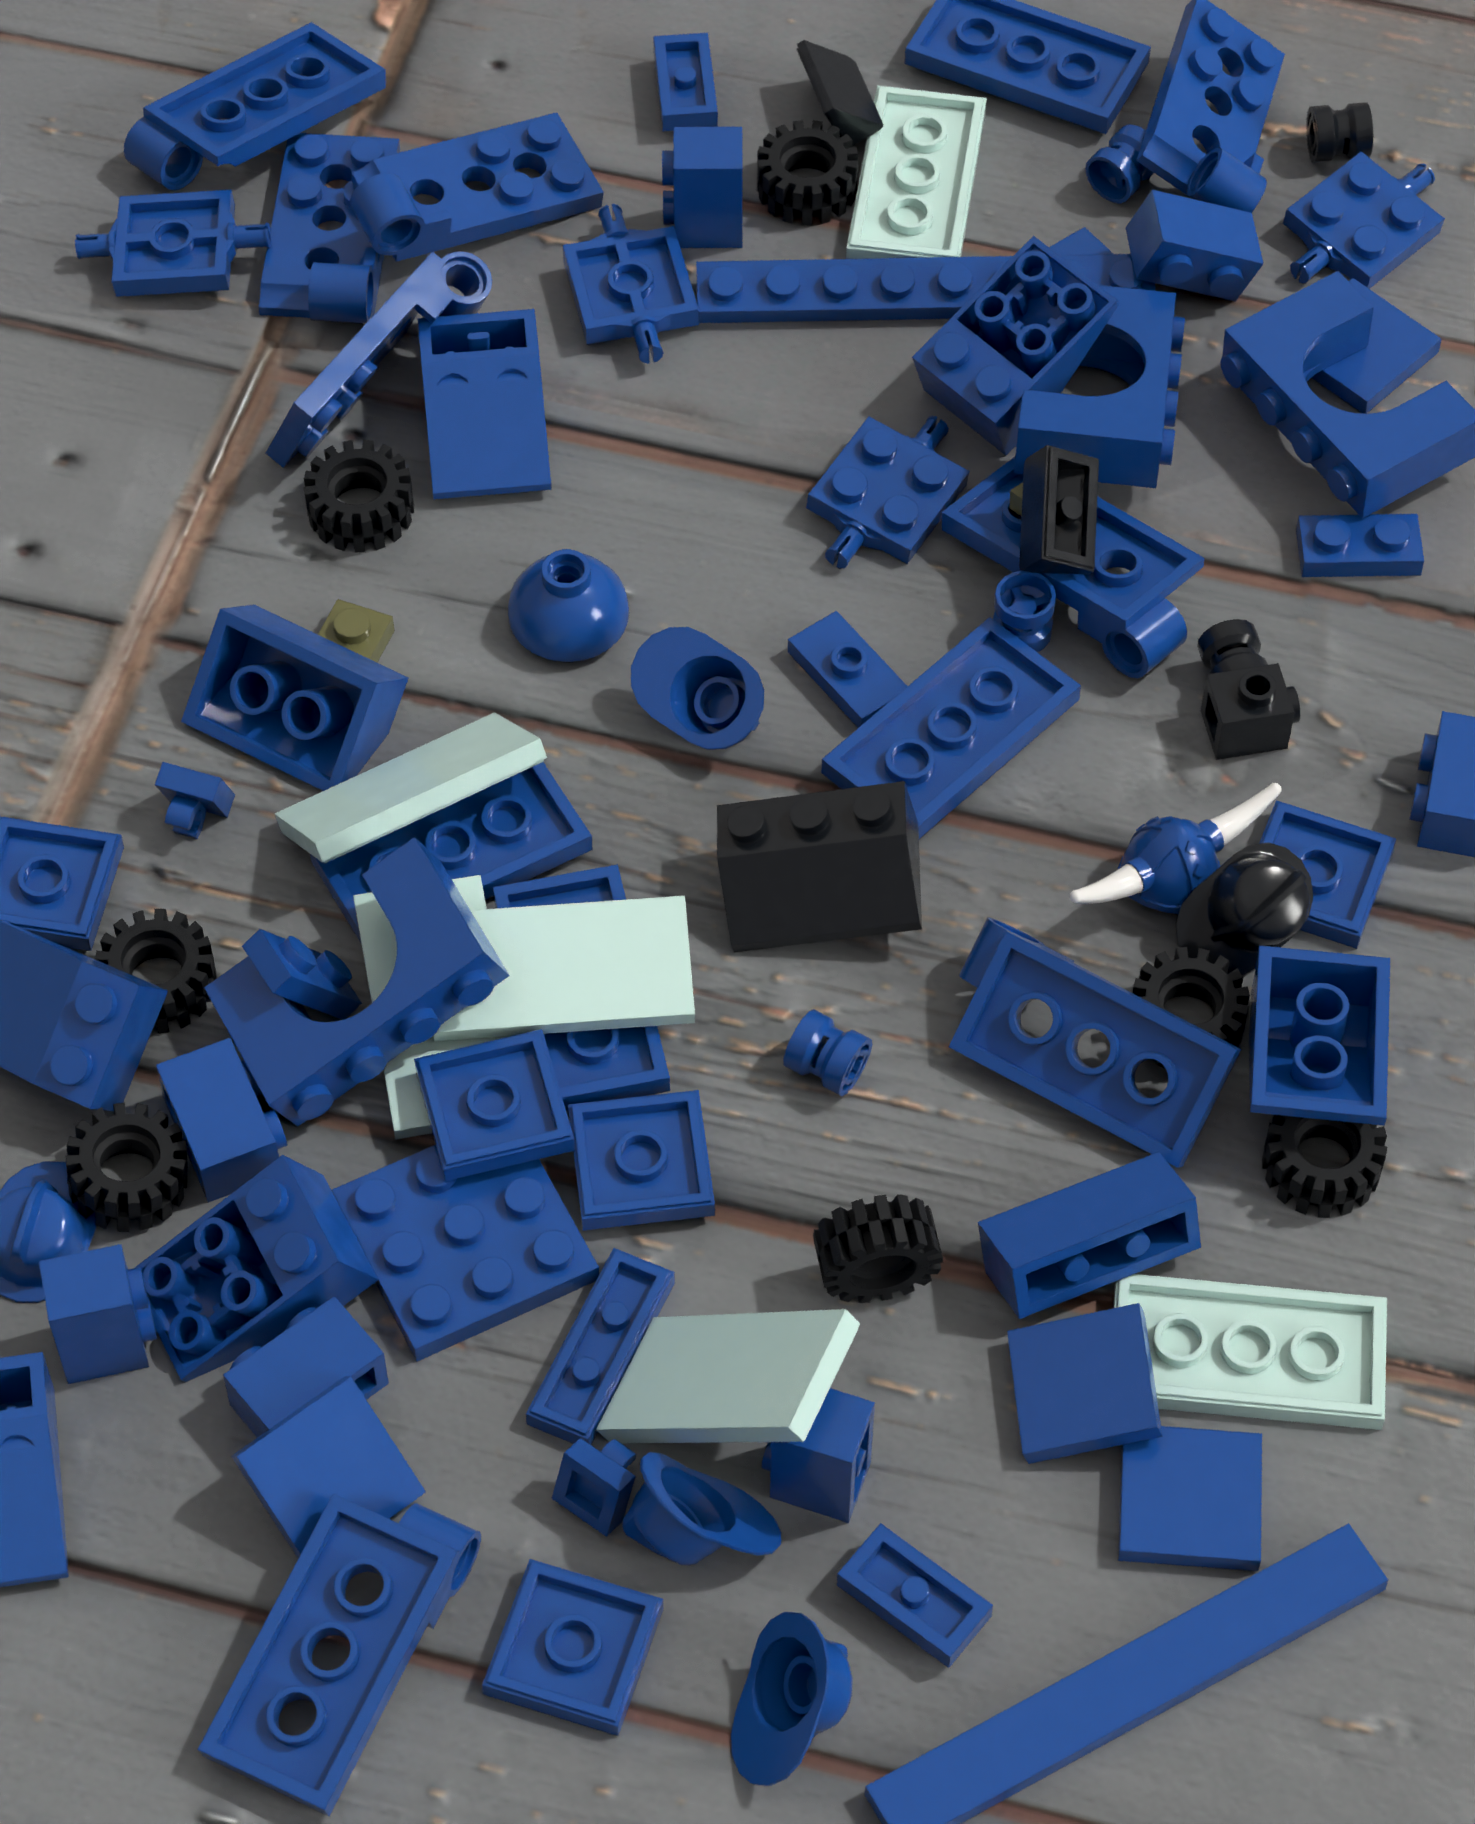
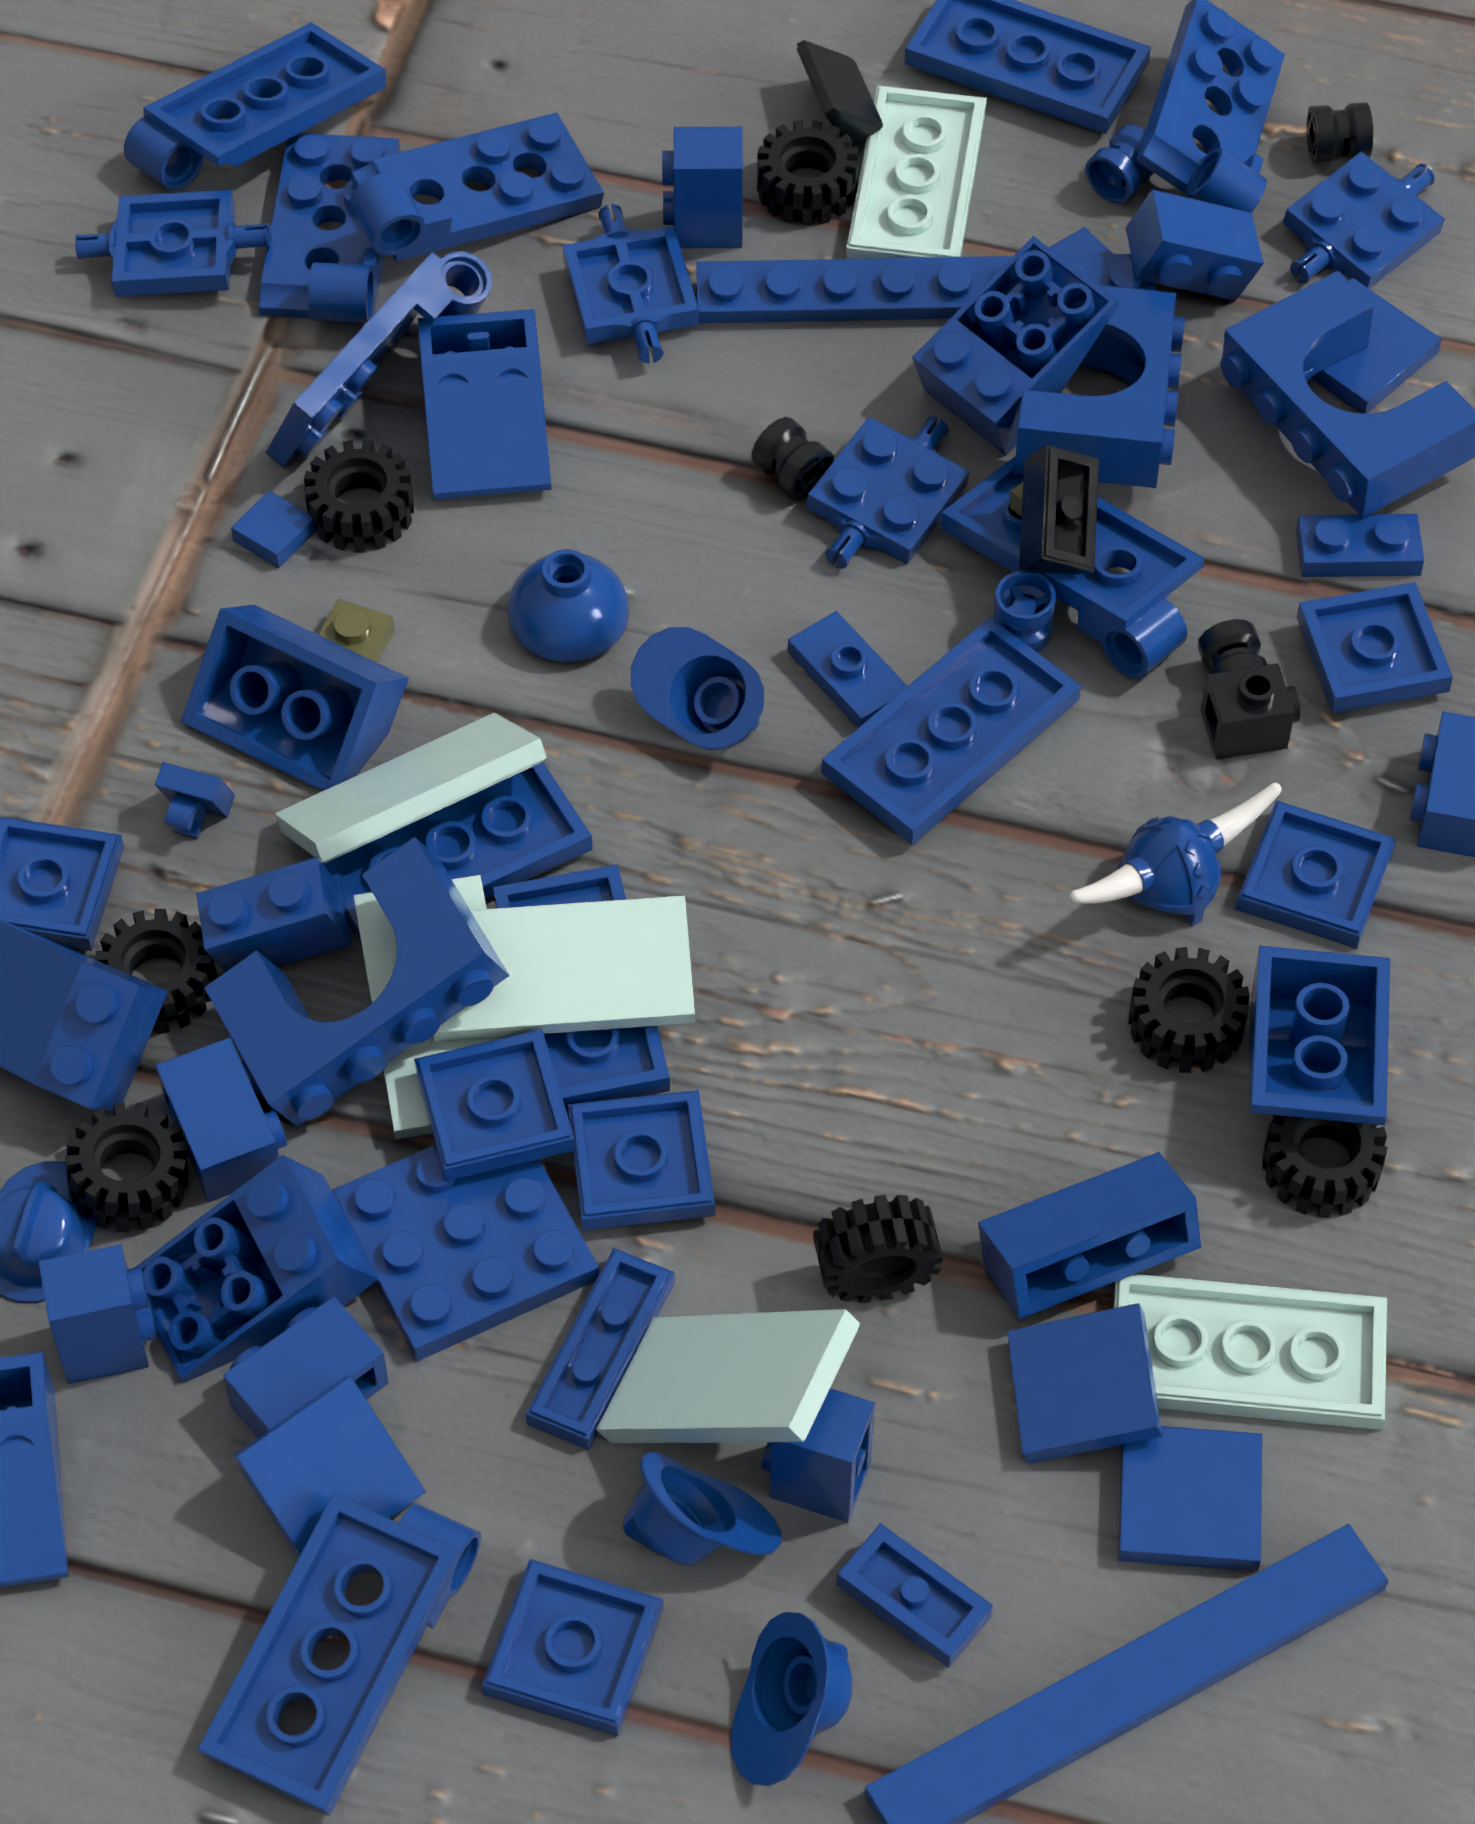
blue plate [242,929,362,1020] -> none
blue tile [551,1438,637,1537] -> none
blue plate [653,33,718,131] -> none
black slope [717,781,922,952] -> none
blue wheel [783,1009,872,1097] -> none
blue hinge [949,917,1242,1168] -> none
black piece [1175,843,1313,975] -> none
none -> blue brick [196,857,352,972]
none -> blue tile [231,490,317,568]
none -> black wheel [752,417,834,499]
none -> blue plate [1297,582,1453,713]

